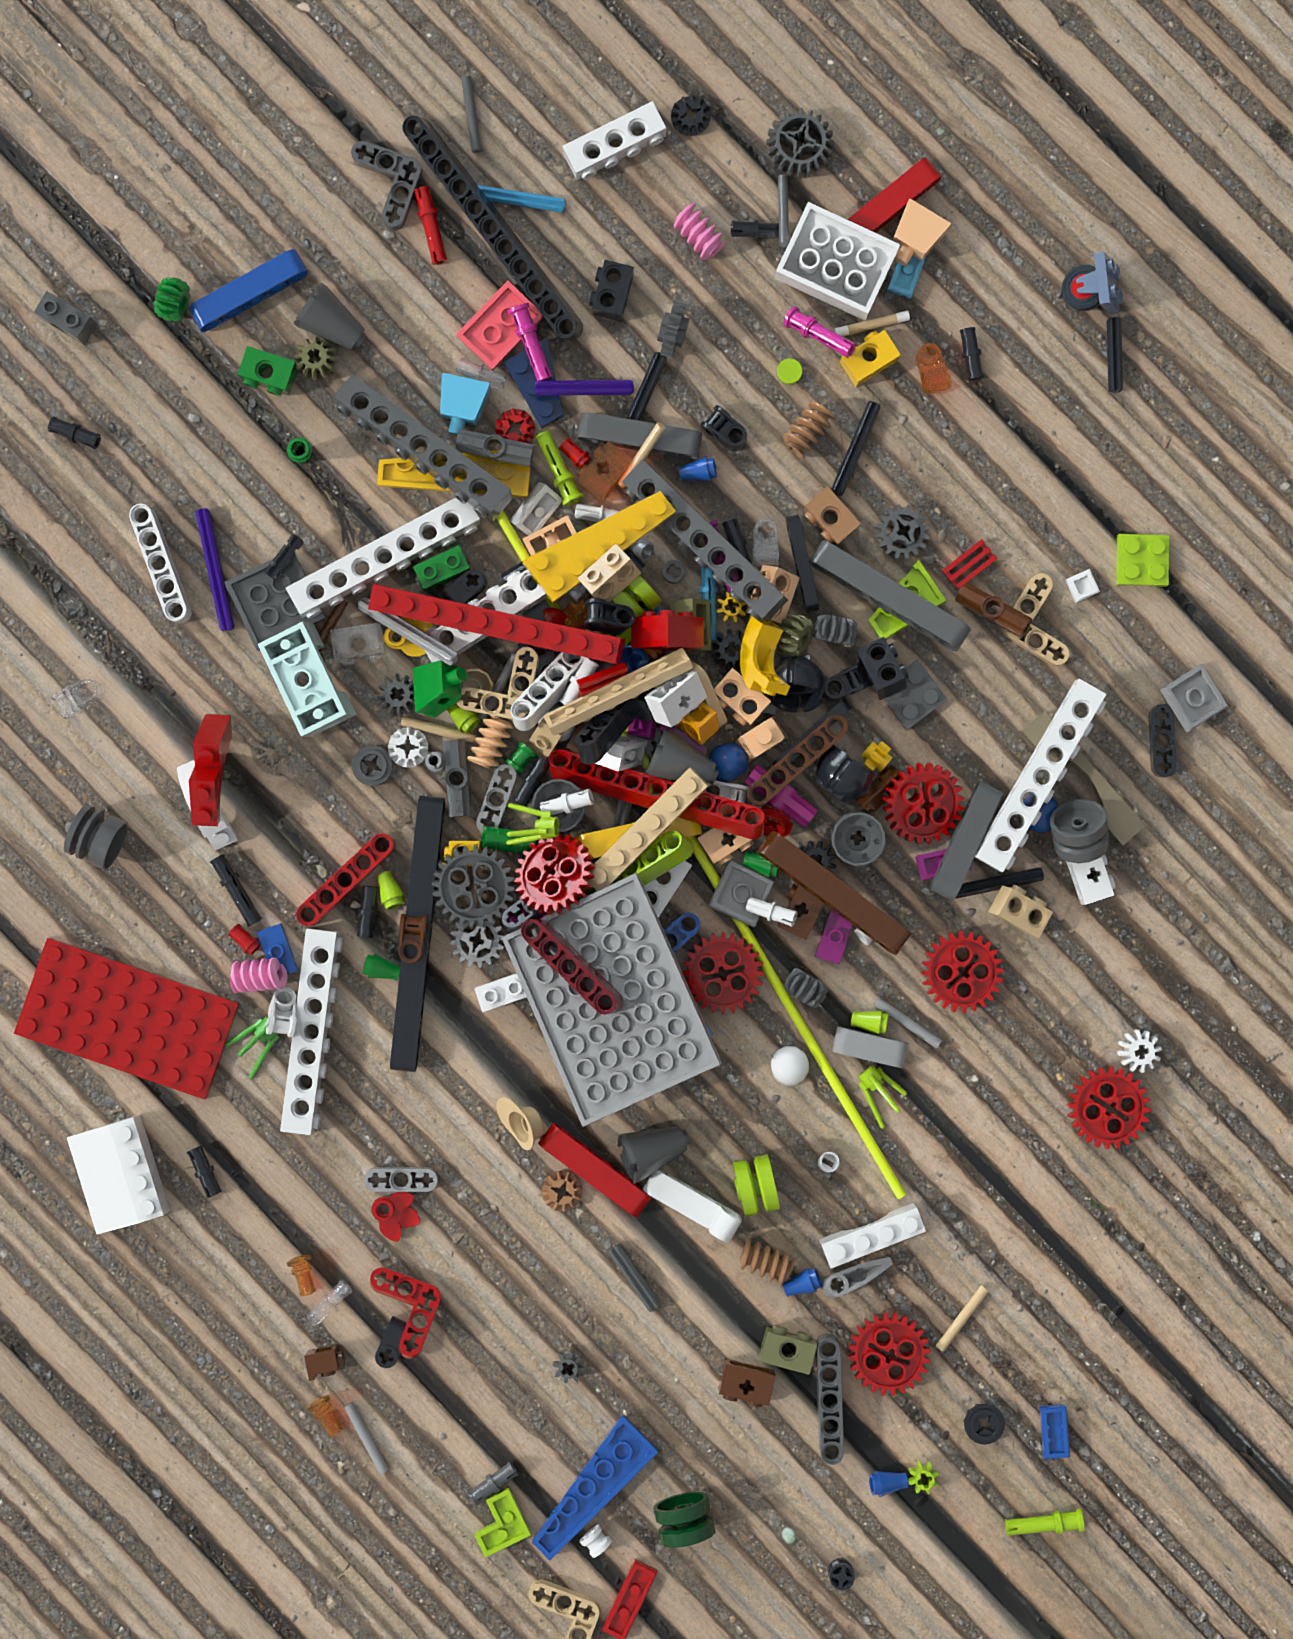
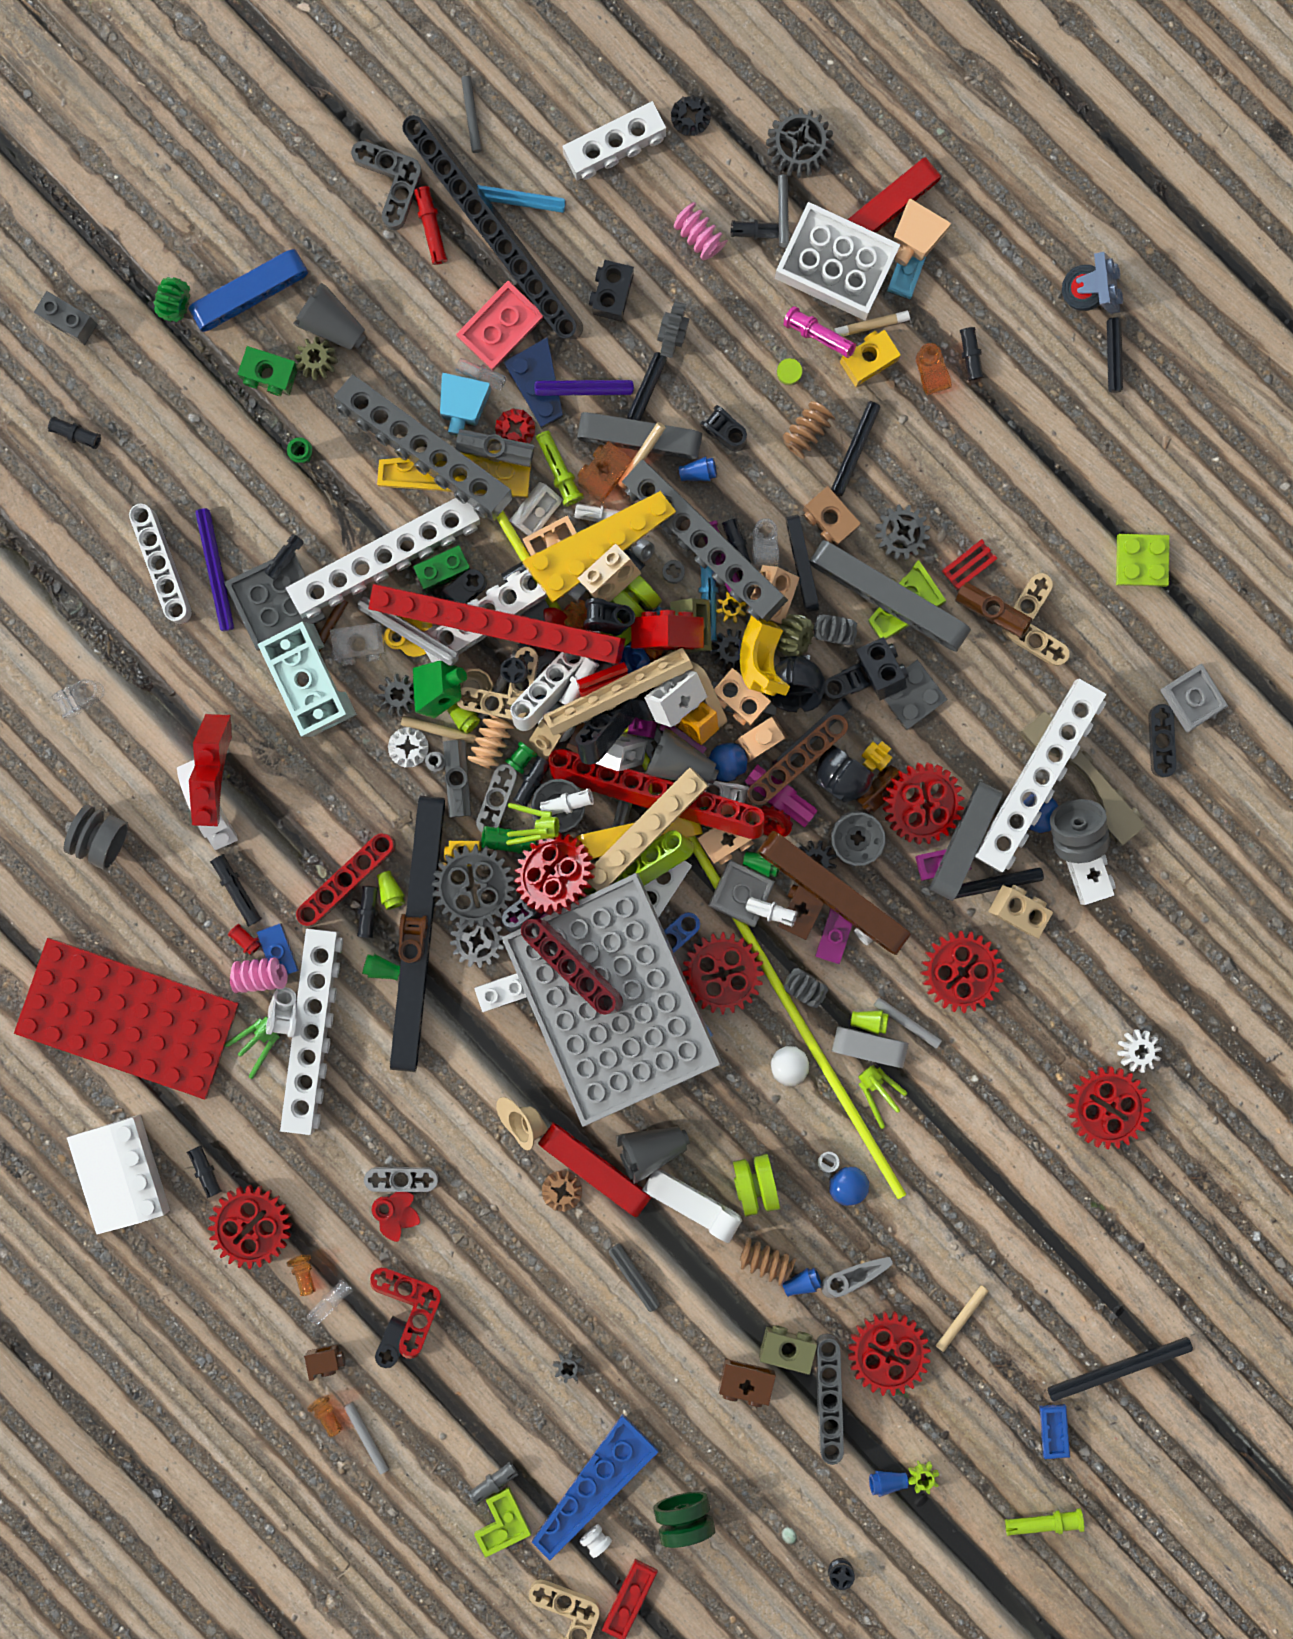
dark grey gear [352,745,393,786] -> none
dark pink pin [508,303,553,381] -> none
red pin [559,437,591,469] -> none
white arch [819,1203,926,1268] -> none
black gear [964,1402,1005,1445] -> none
white tile [1065,569,1100,603] -> none
none -> red gear [208,1185,292,1269]
none -> black wheel [500,657,528,684]
none -> blue hair [829,1167,869,1206]
none -> black axle [1047,1337,1193,1401]

